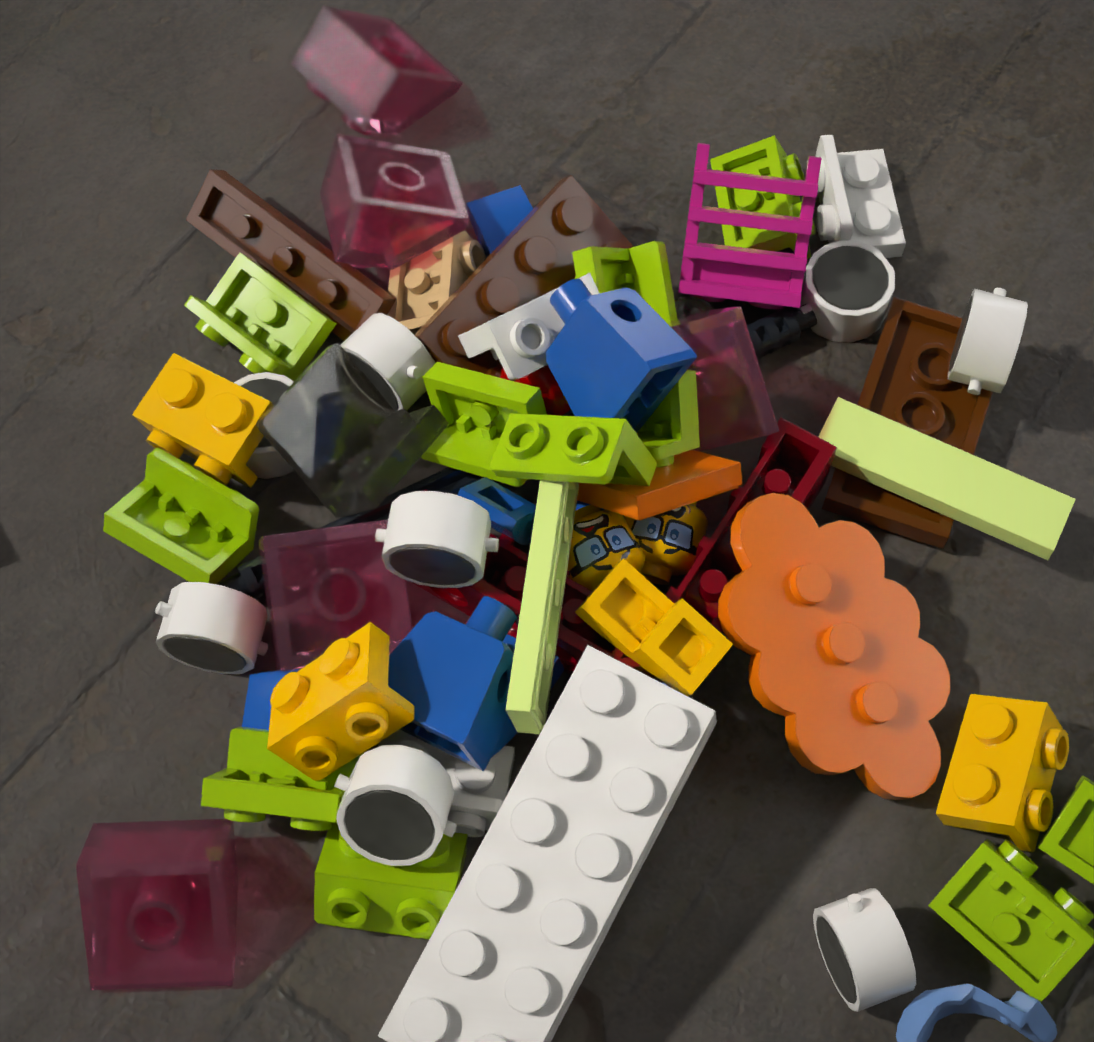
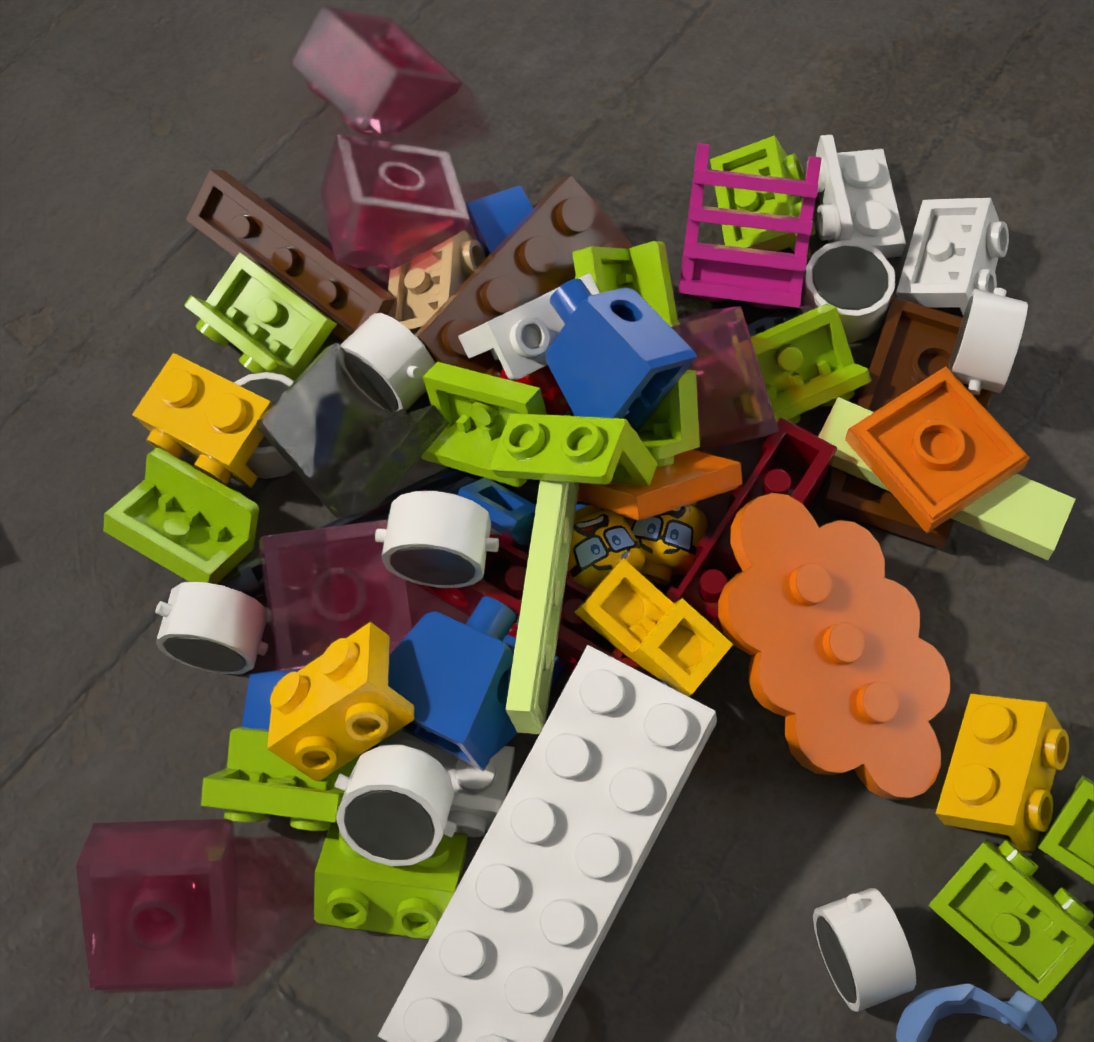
none -> lime bracket [719,304,872,431]
none -> orange tile [845,366,1030,533]
none -> white bracket [896,198,1009,315]

